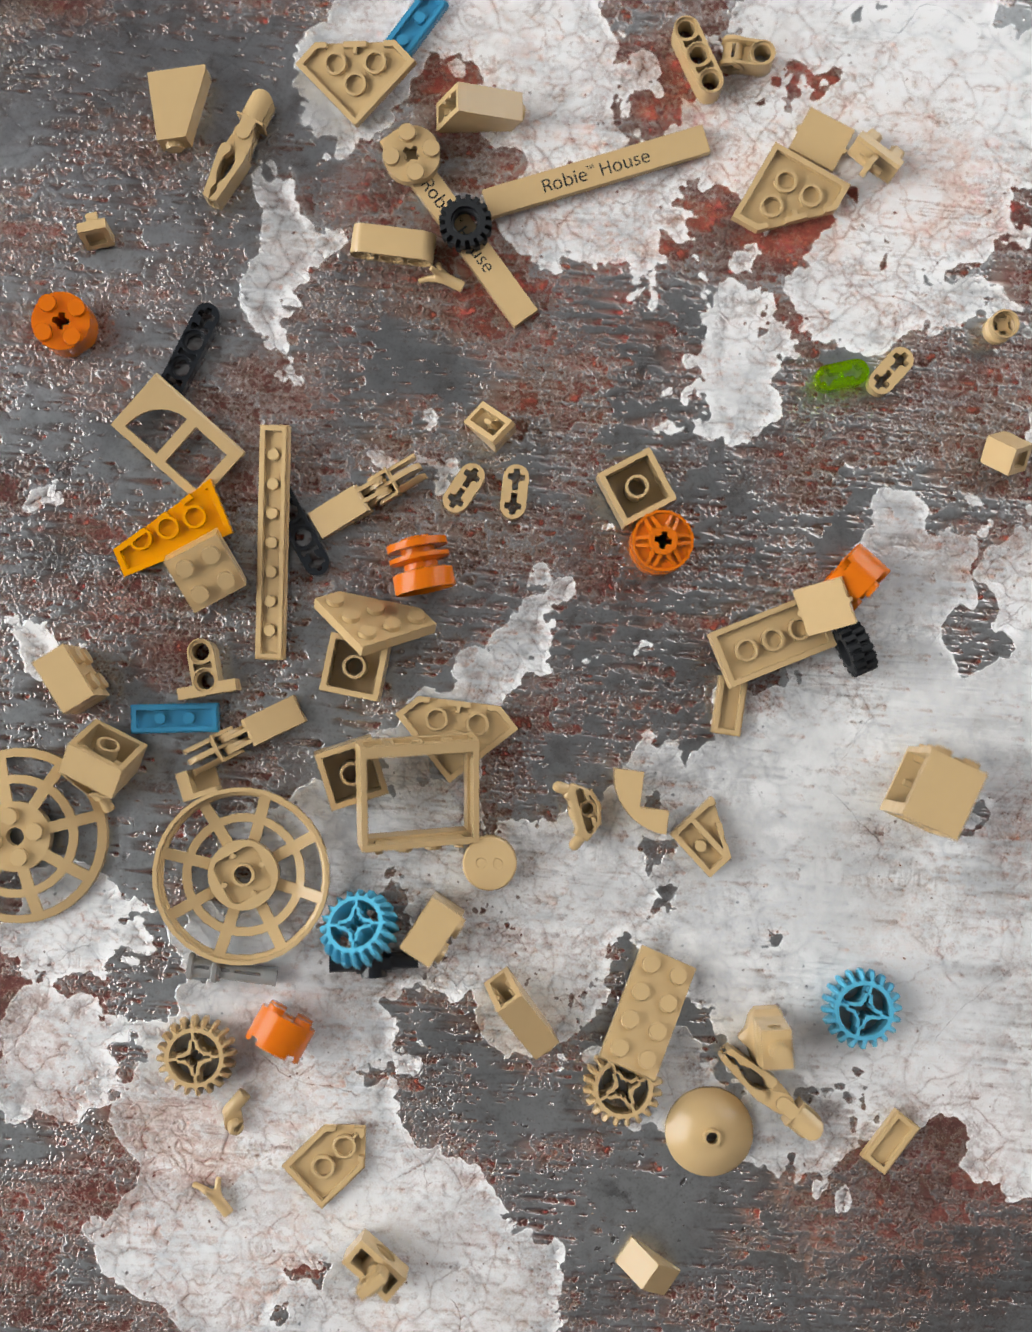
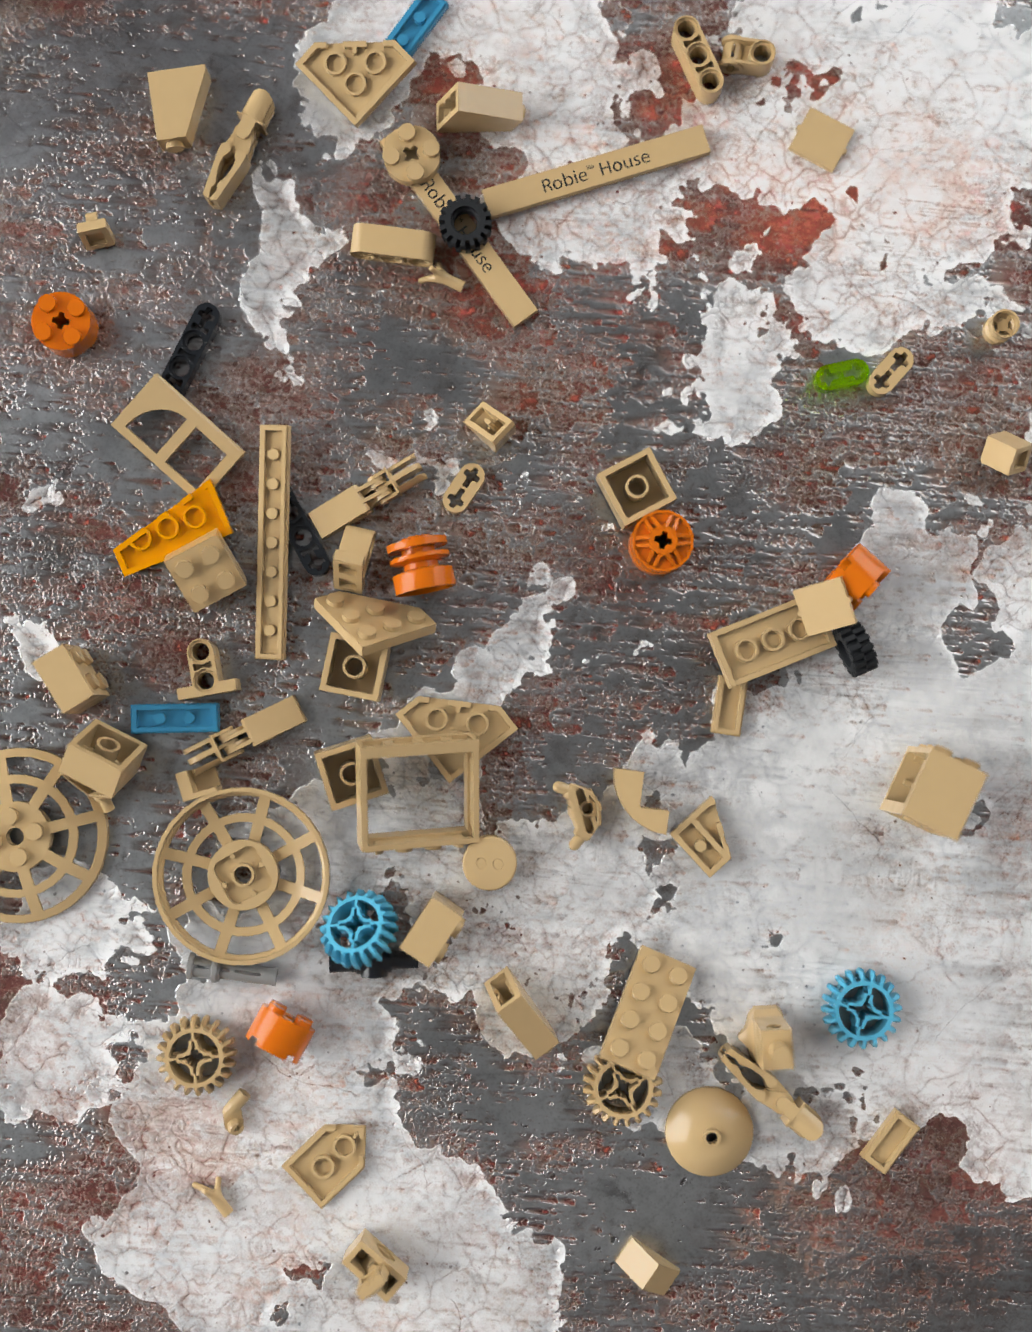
tan beam [500,464,529,521] -> none
tan plate [731,142,851,234] -> none
tan hips [847,128,905,184] -> none
none -> tan tile [333,524,376,595]

